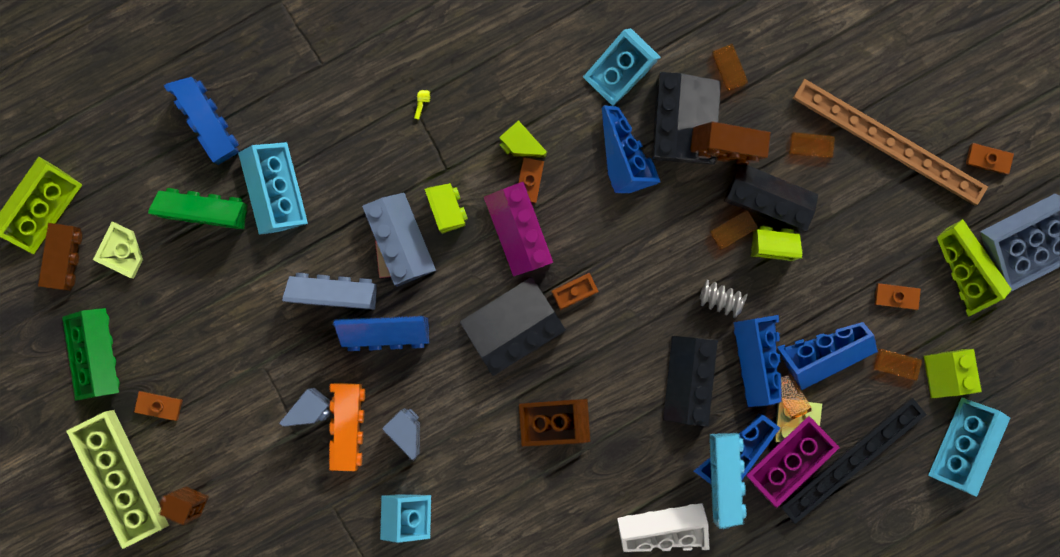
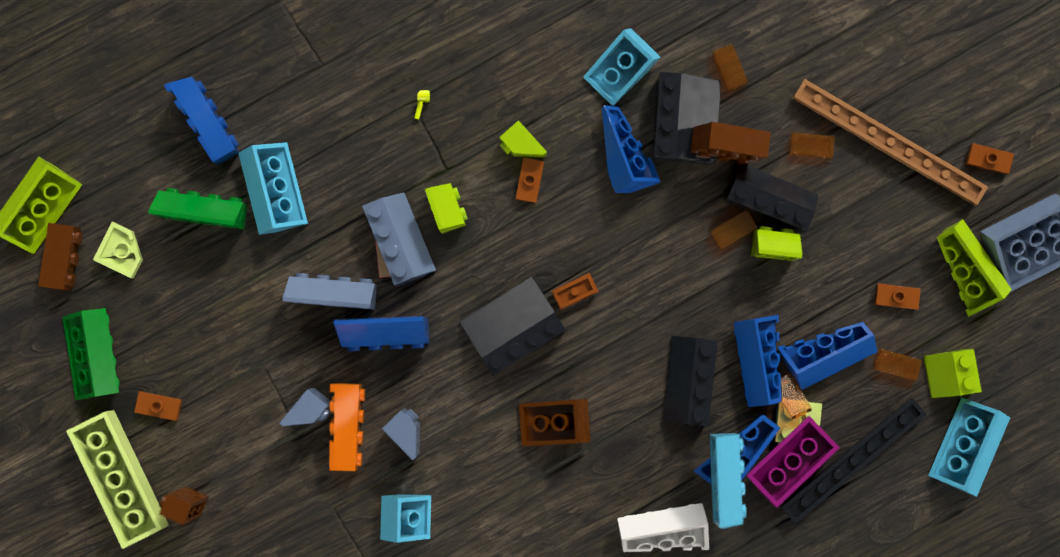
magenta slope [484,182,553,276] -> none
light grey piece [699,279,747,318] -> none

